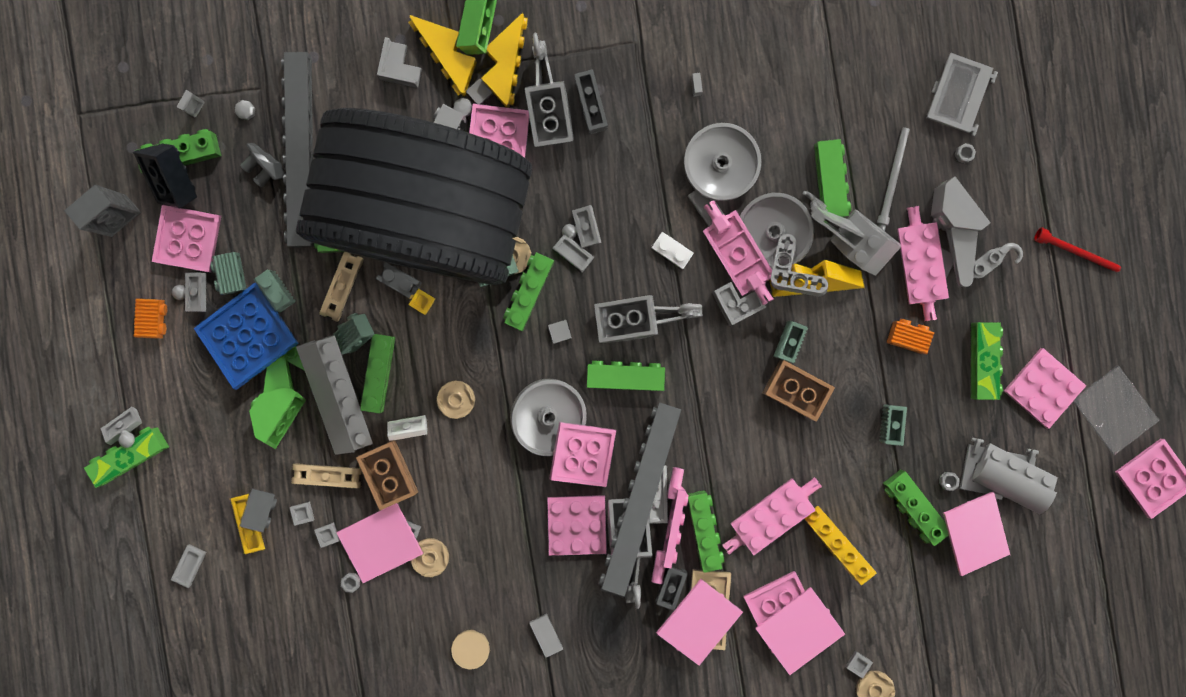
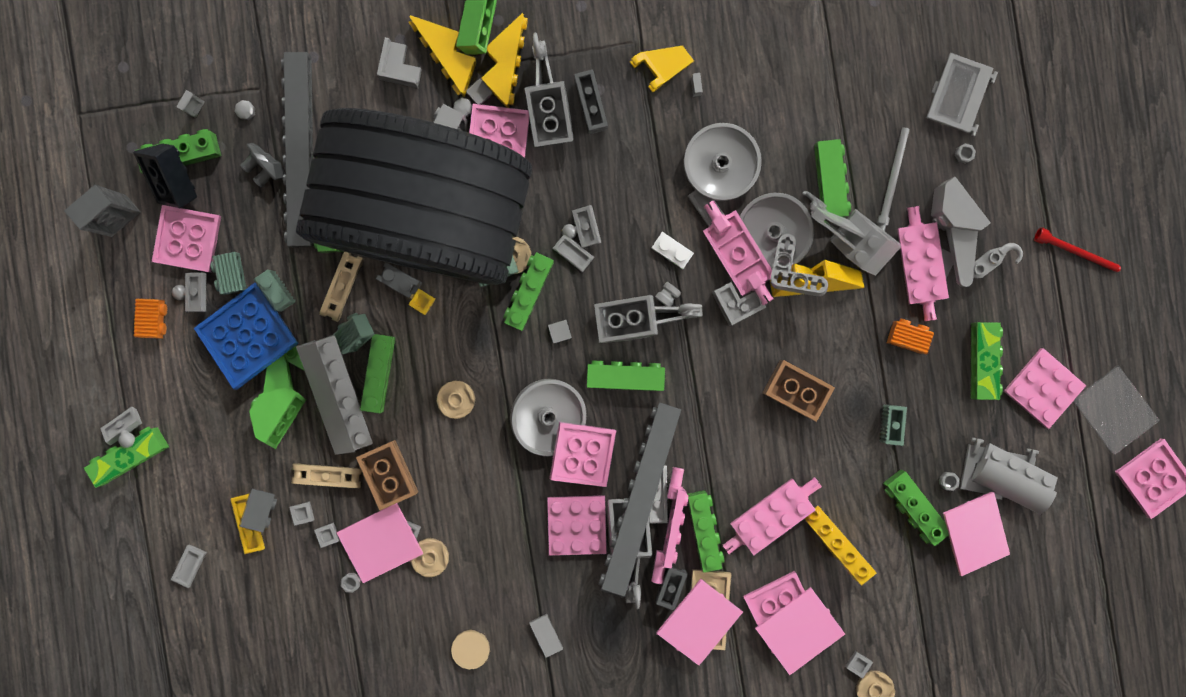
white plate [387,415,427,441] -> none
sand green brick [773,321,808,363] -> none
none -> yellow flag [630,46,694,92]
none -> light grey wheel [655,282,681,307]

